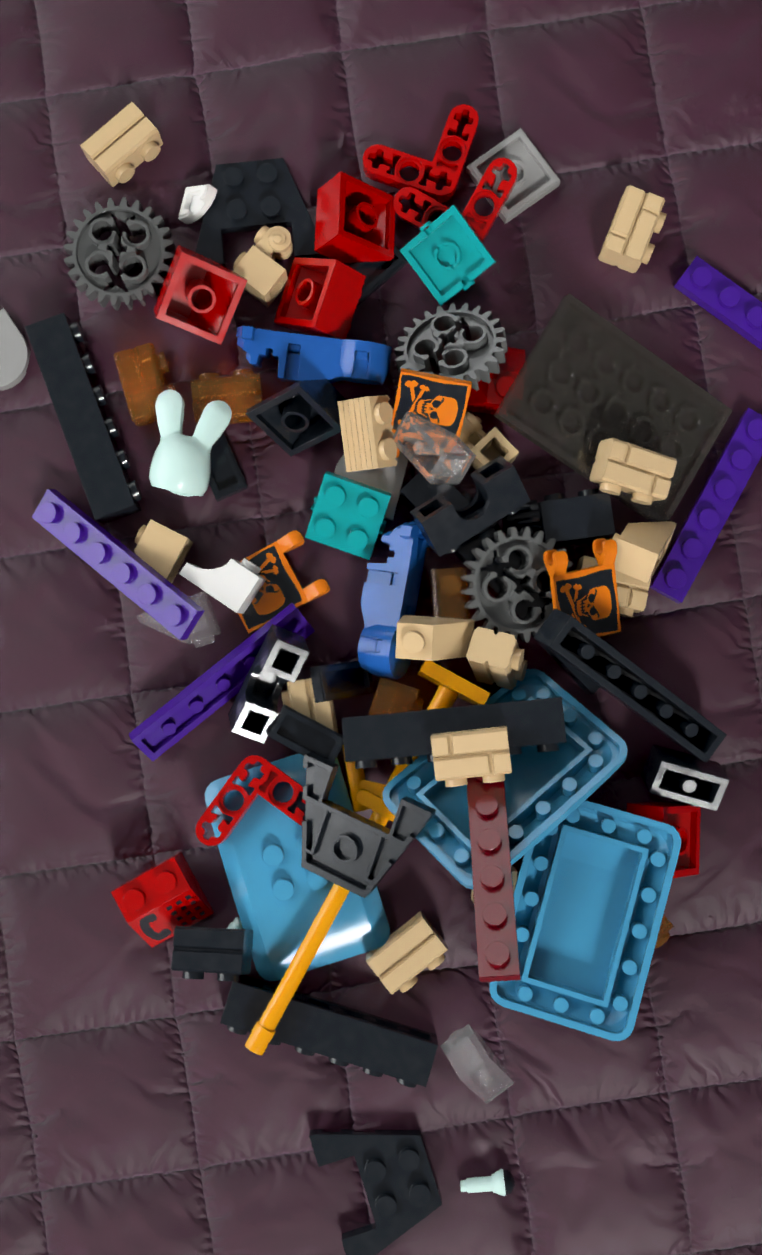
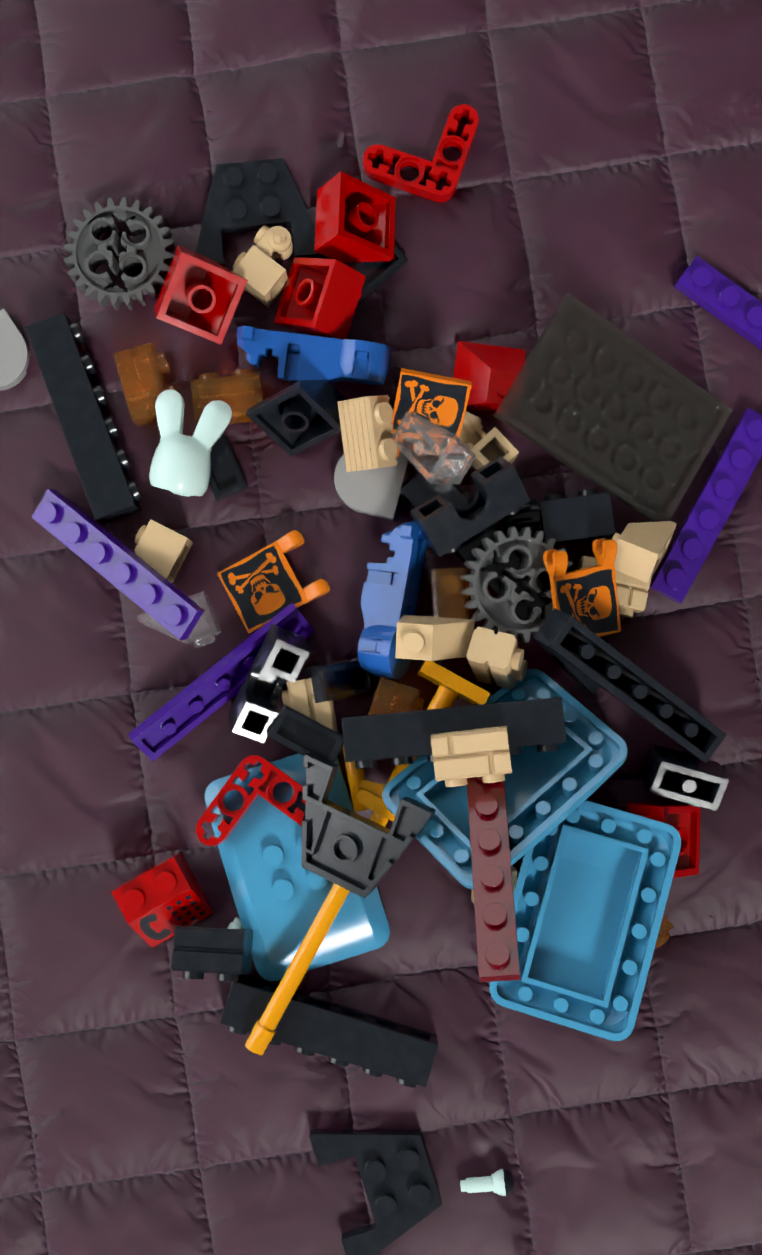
tan brick [80,102,163,187] -> none
white tile [178,184,217,224] -> none
white arch [179,558,266,614] -> none
teal plate [305,471,392,560] -> none
tan brick [366,911,448,995] -> none
red beam [393,157,517,243] -> none
dark grey gear [394,303,508,391] -> none
teal plate [400,205,496,306] -> none
clear slope [440,1024,515,1104] -> none
light grey tile [466,128,561,224] -> none
tan brick [589,438,677,505] -> none
tan brick [598,185,667,273] -> none

